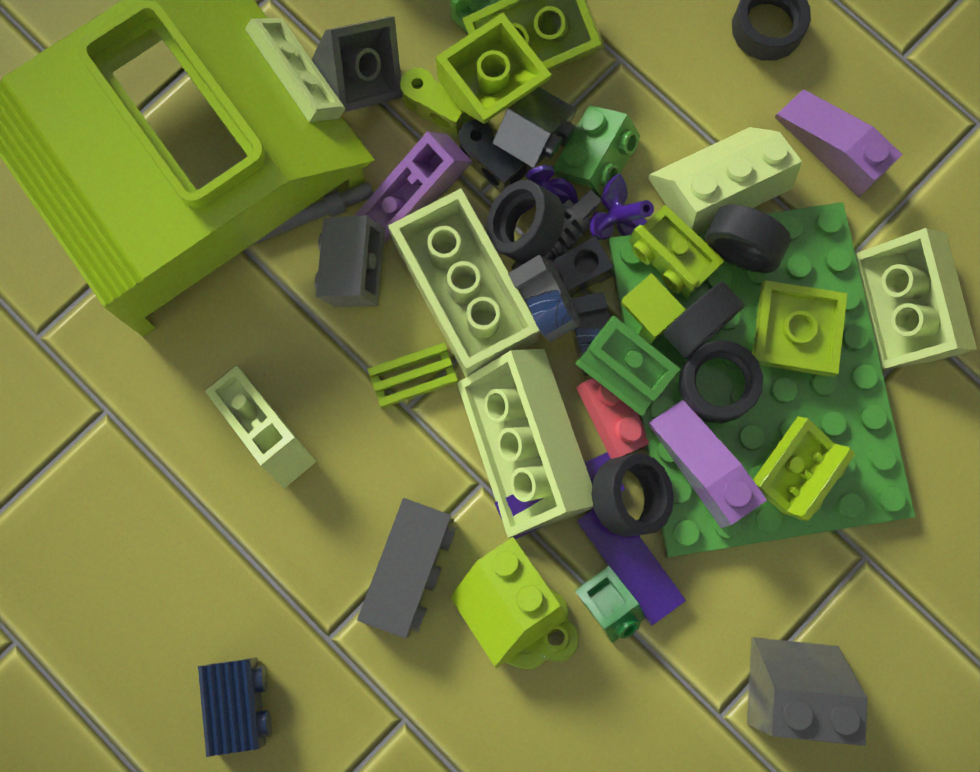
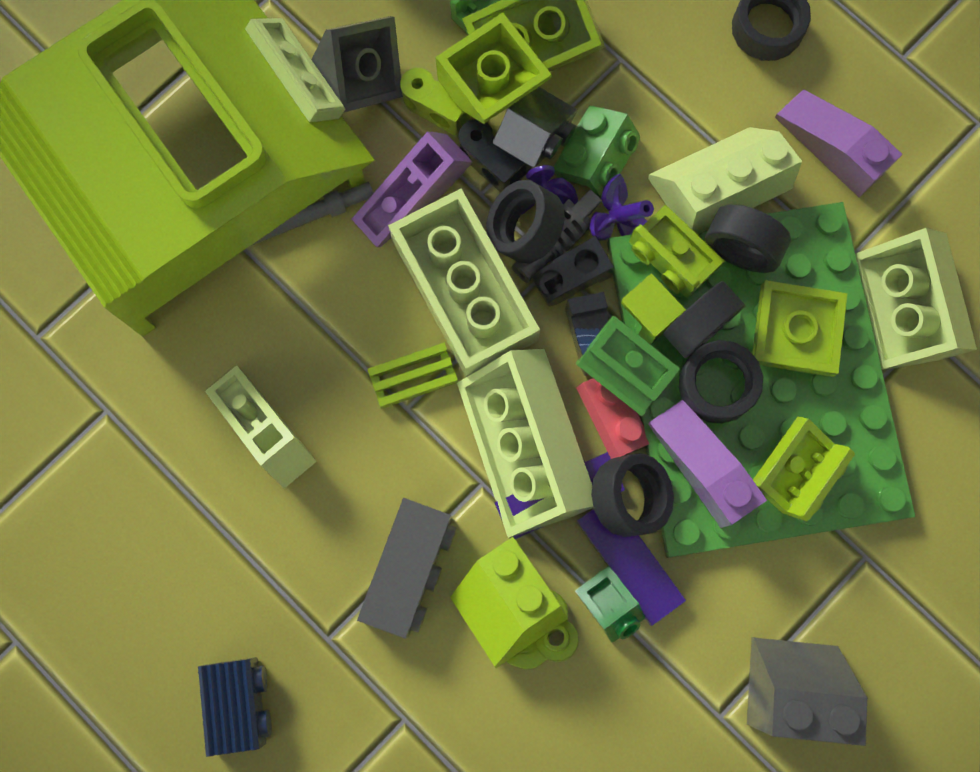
dark grey brick [314,215,385,307] -> none
dark grey leg [508,255,581,342] -> none

